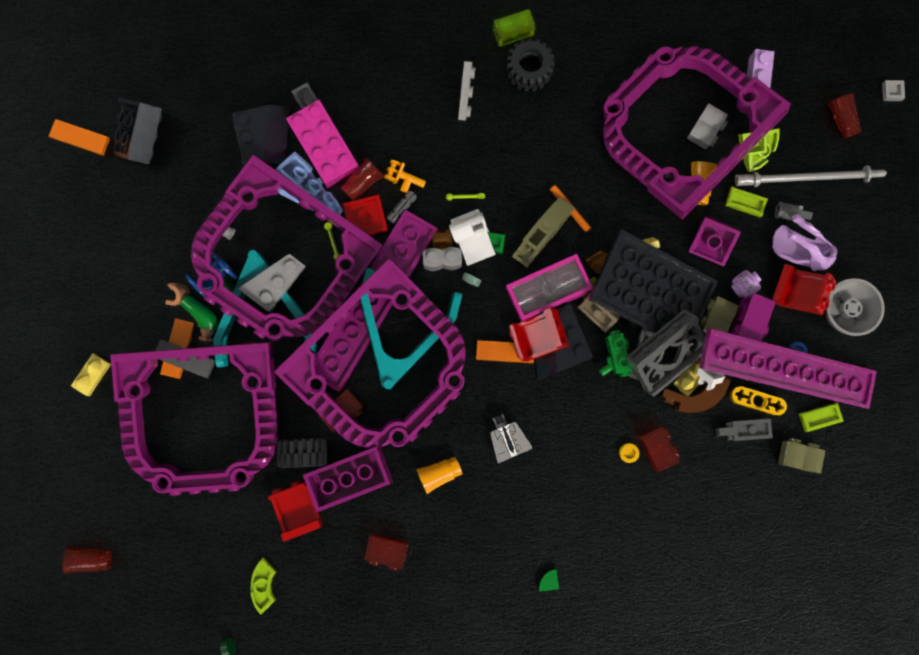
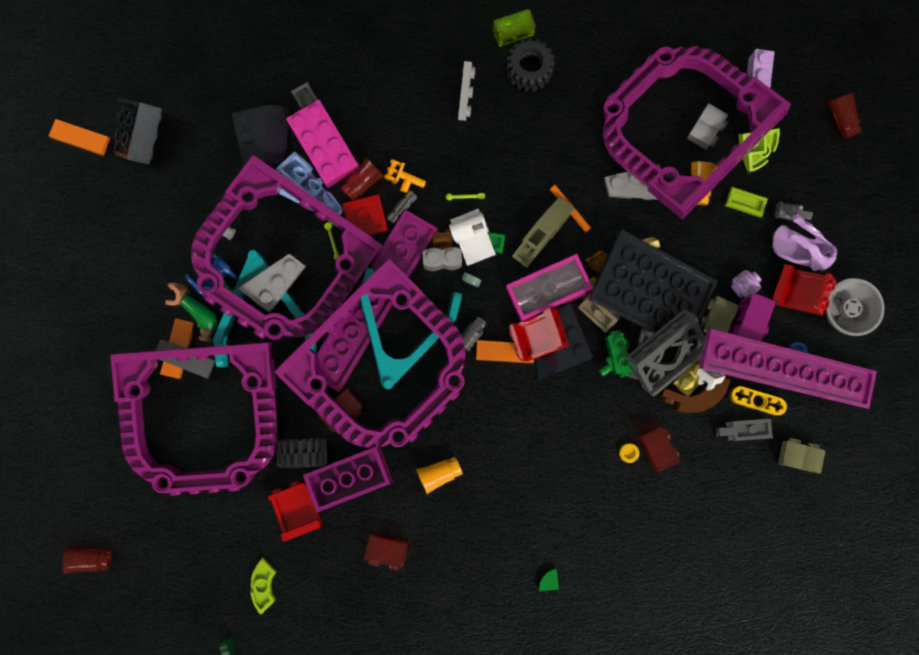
light yellow tile [71,354,111,396] -> none
light grey torso [490,414,532,463] -> none
magenta slope [688,216,741,266] -> none
light grey bar [735,165,887,187] -> none
lime tile [799,403,843,432] -> none
light grey tile [882,80,905,101] -> none
none -> dark grey hinge [461,317,486,352]
none -> light grey wing [604,164,660,200]

